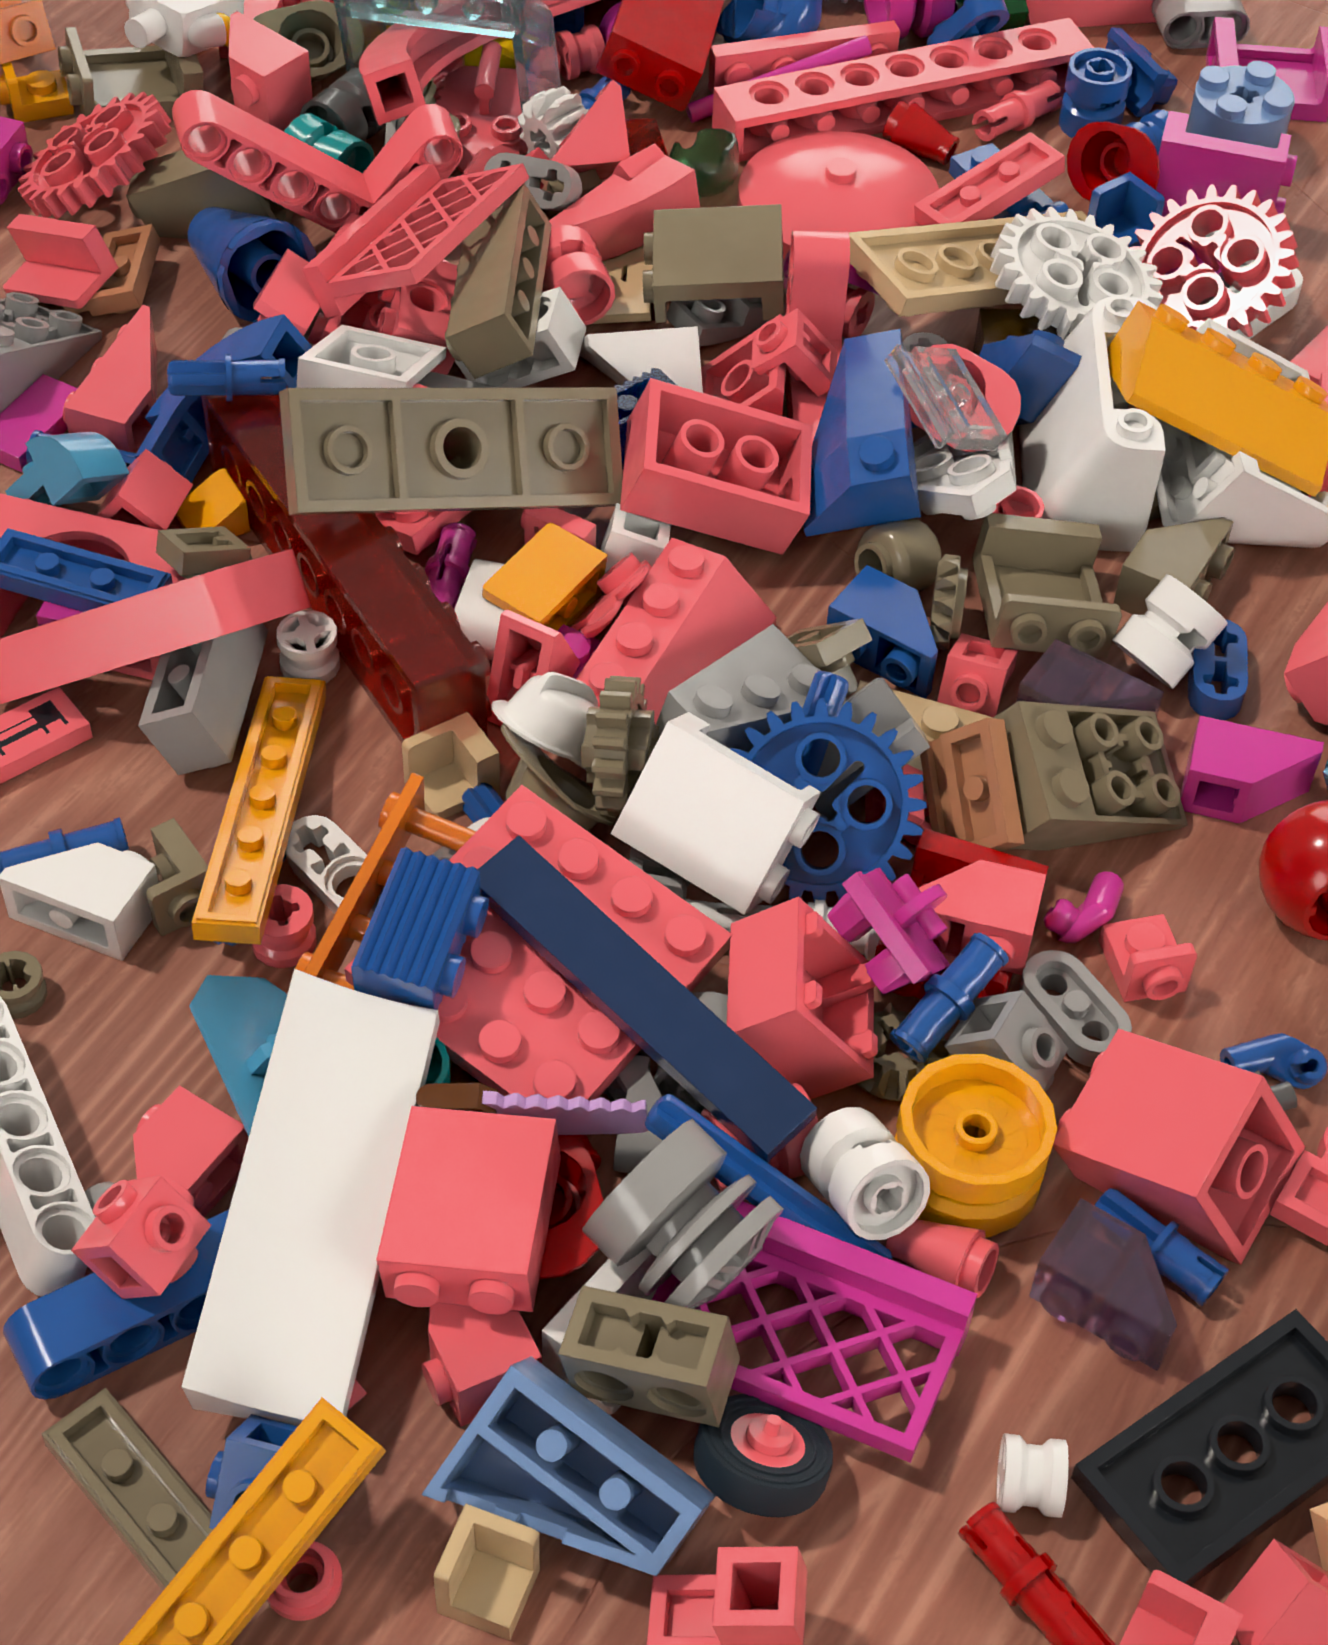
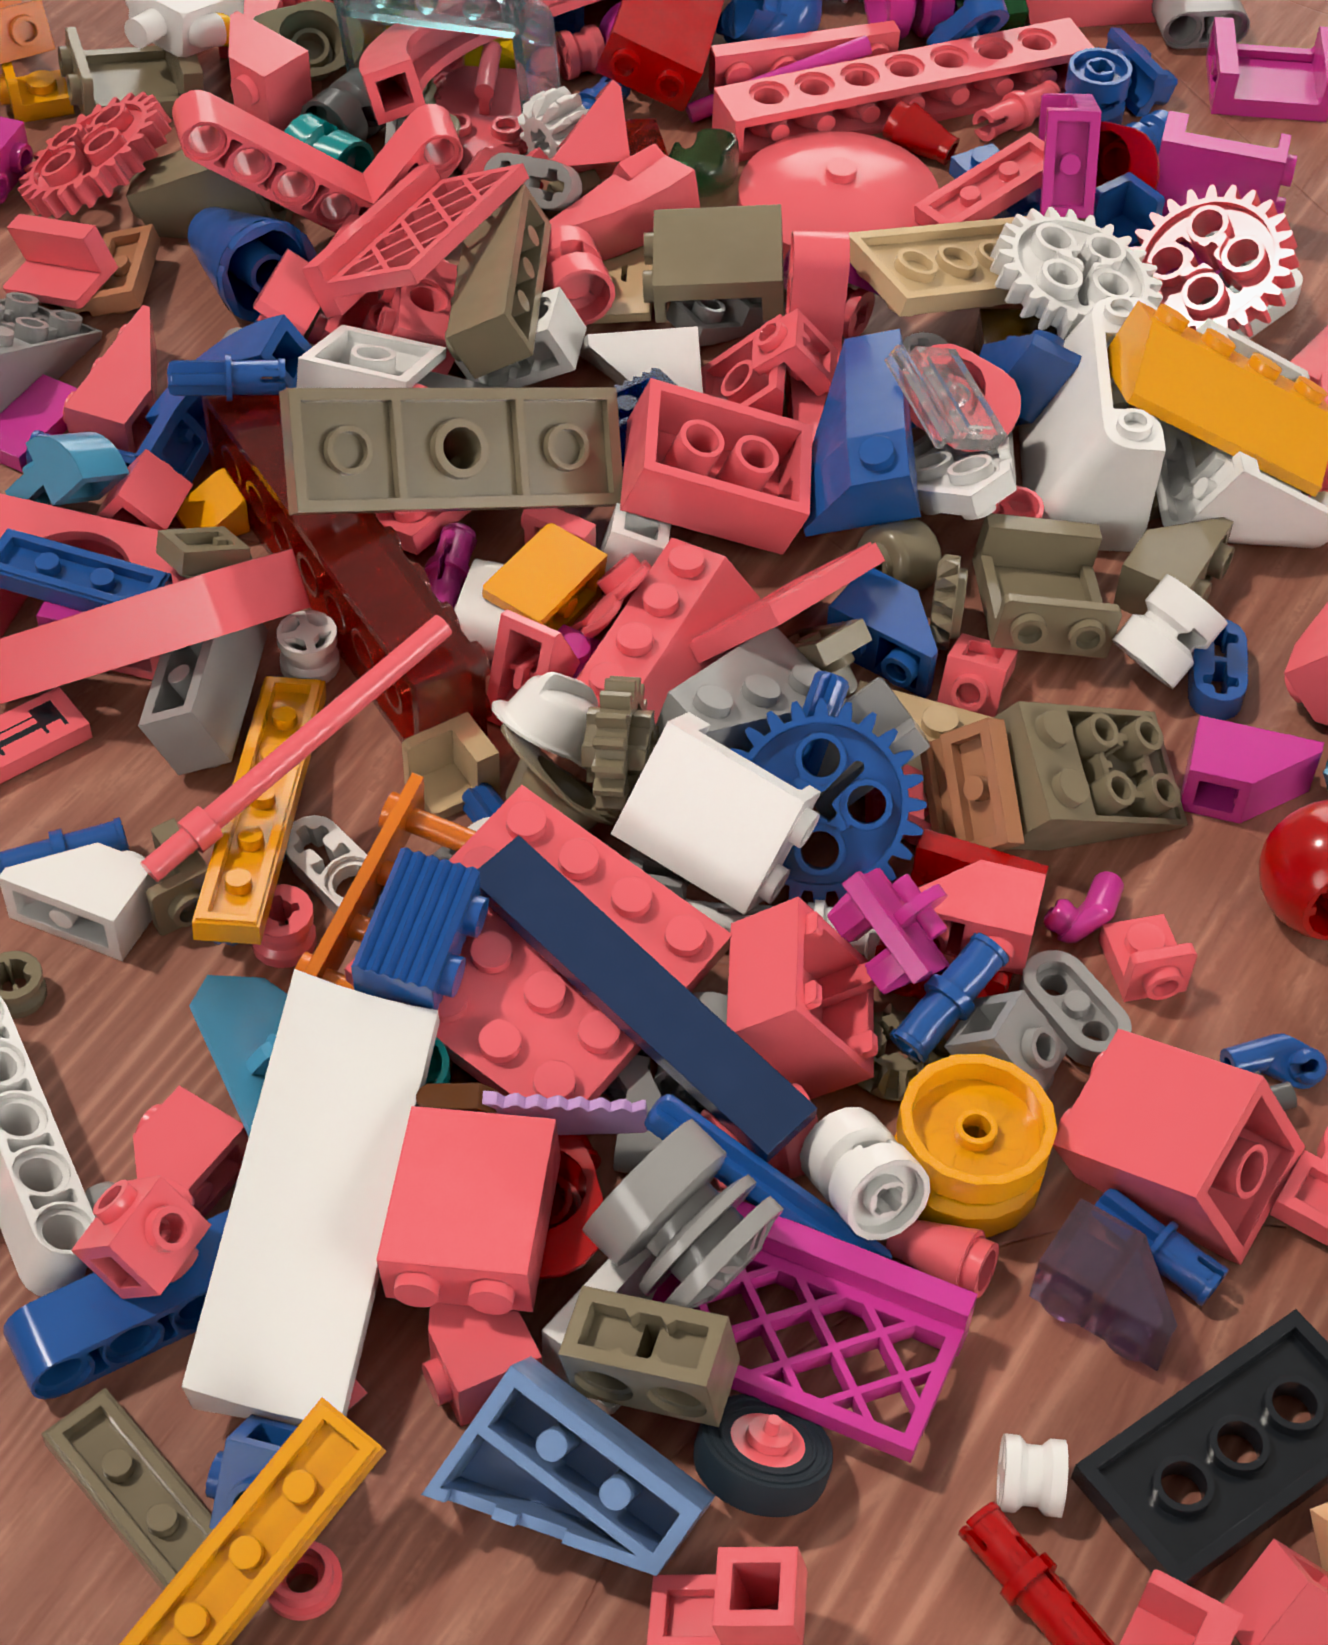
tan panel [434,1503,540,1641] -> none
clear purple slope [1016,639,1164,718] -> none
medium blue brick [1186,61,1295,148] -> none
none -> coral bar [140,615,452,882]
none -> coral tile [689,542,885,663]
none -> dark pink panel [1038,93,1102,218]

